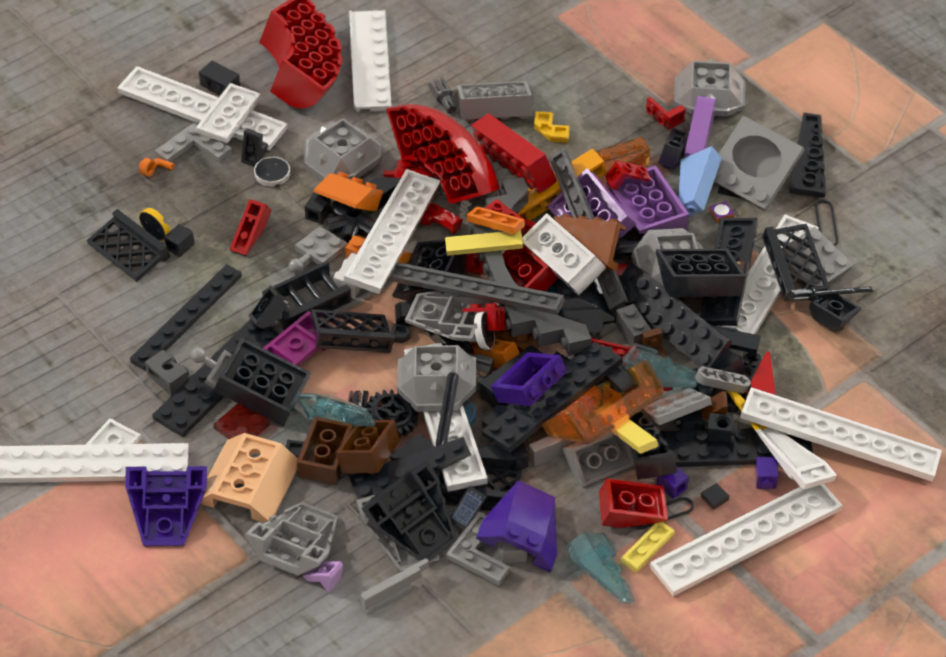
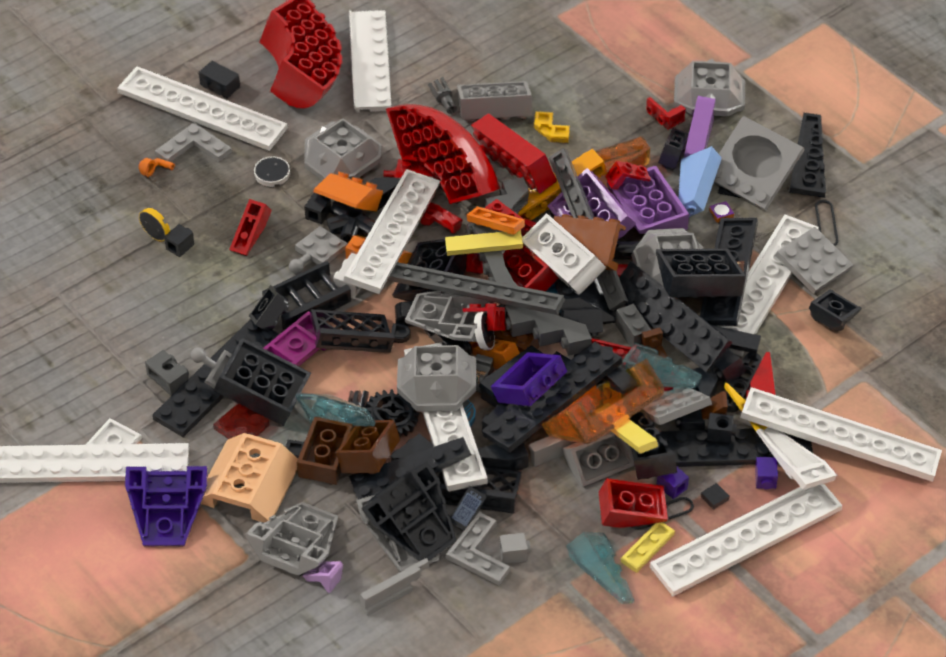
black fence [87,209,170,282] -> none
black plate [130,264,242,371] -> none
white tile [195,83,261,143] -> none
black slope [241,128,268,167] -> none
black axle [435,372,459,446] -> none
dark purple wedge [475,480,557,572] -> none
light grey beam [695,367,751,393] -> none
black fence [762,223,830,302] -> none
black piece [789,286,873,302] -> none

